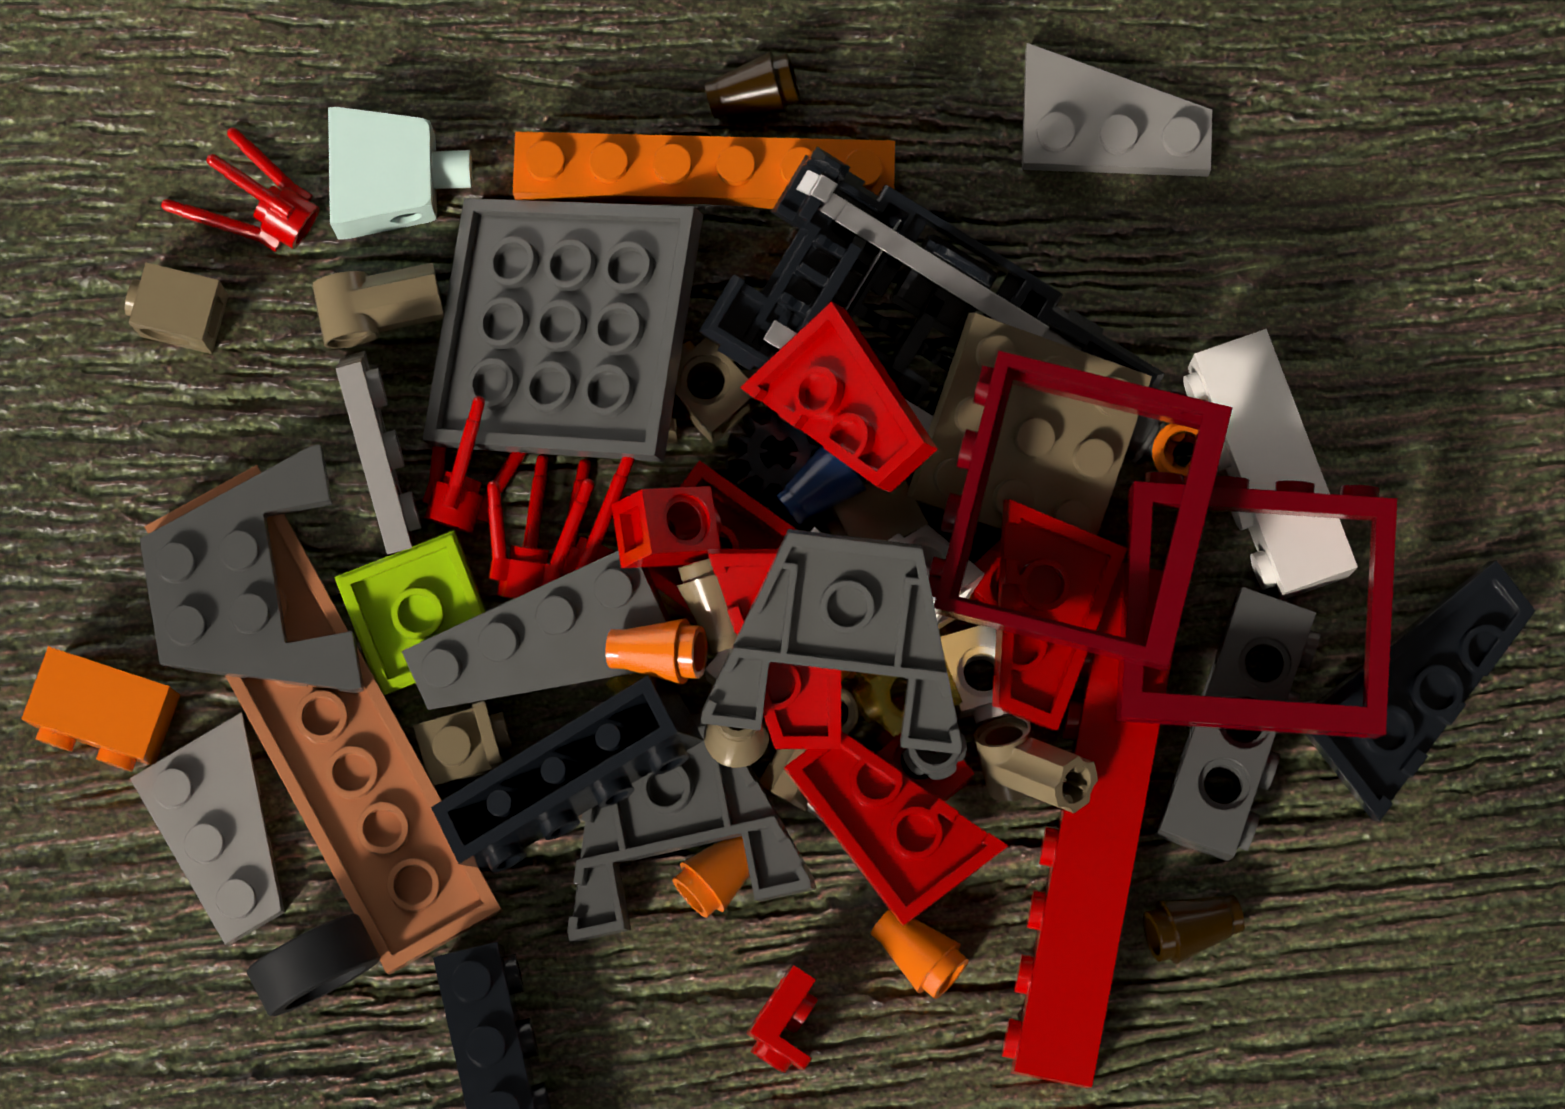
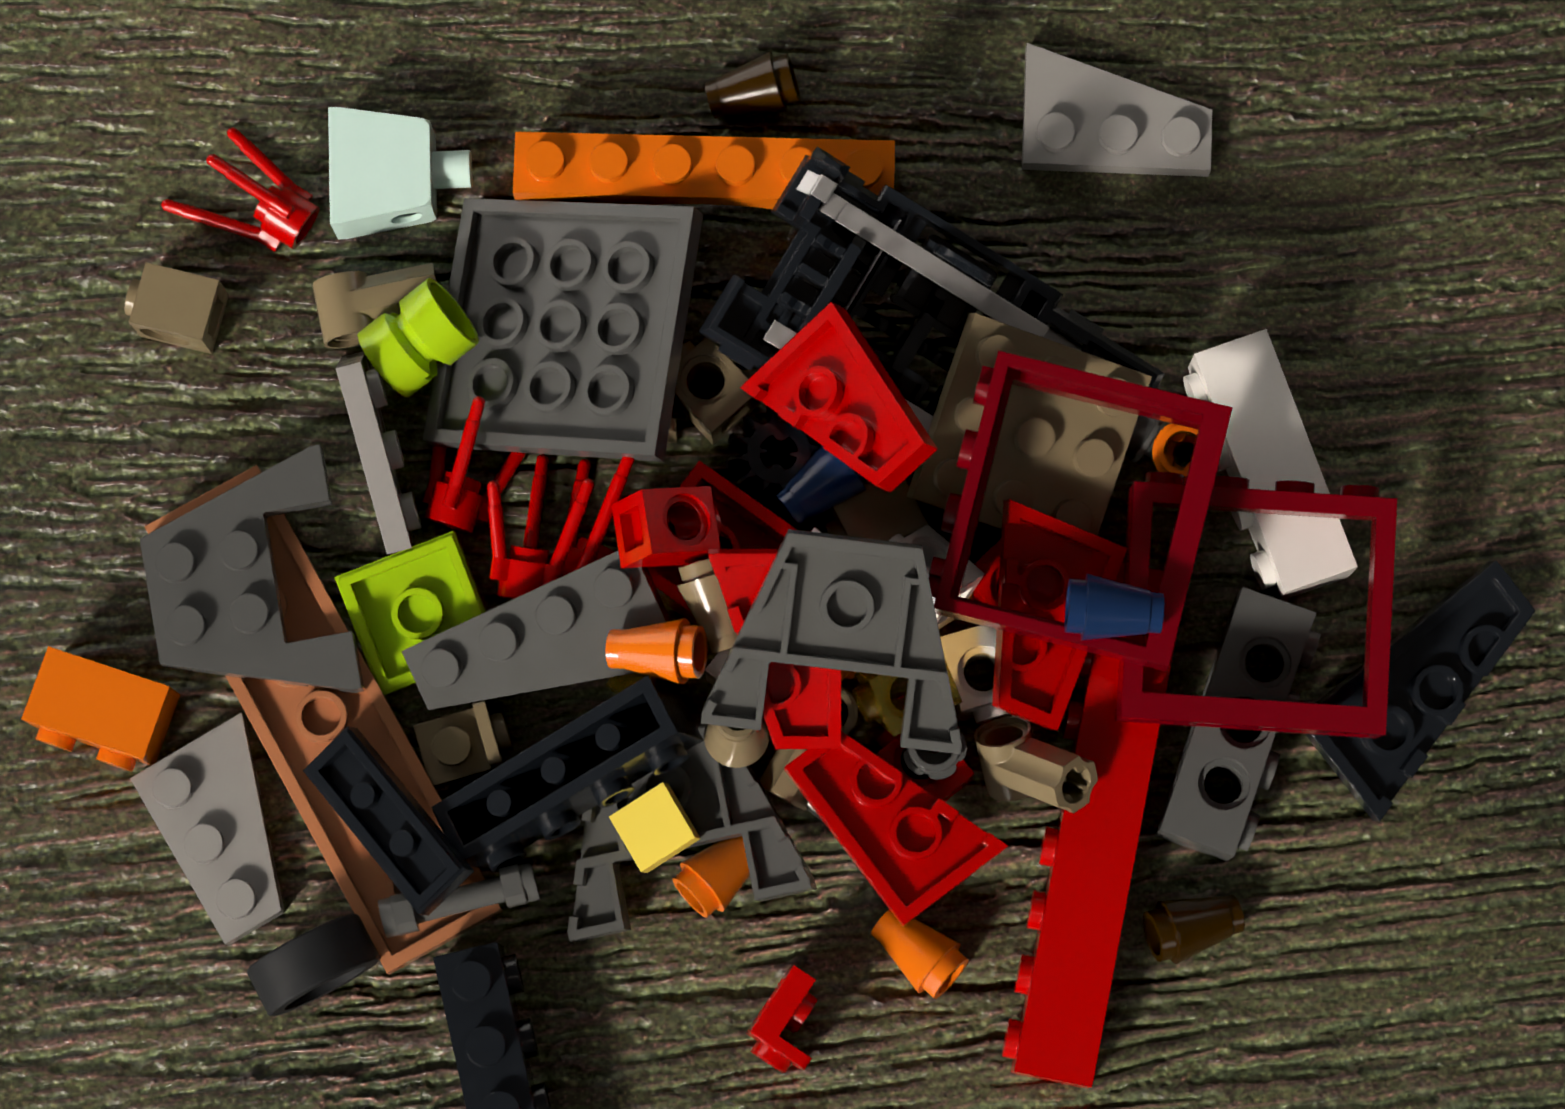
none -> black tile [303,726,474,916]
none -> lime wheel [357,278,480,398]
none -> dark grey bar [378,861,540,938]
none -> light yellow tile [609,782,701,873]
none -> dark blue cone [1064,573,1165,641]

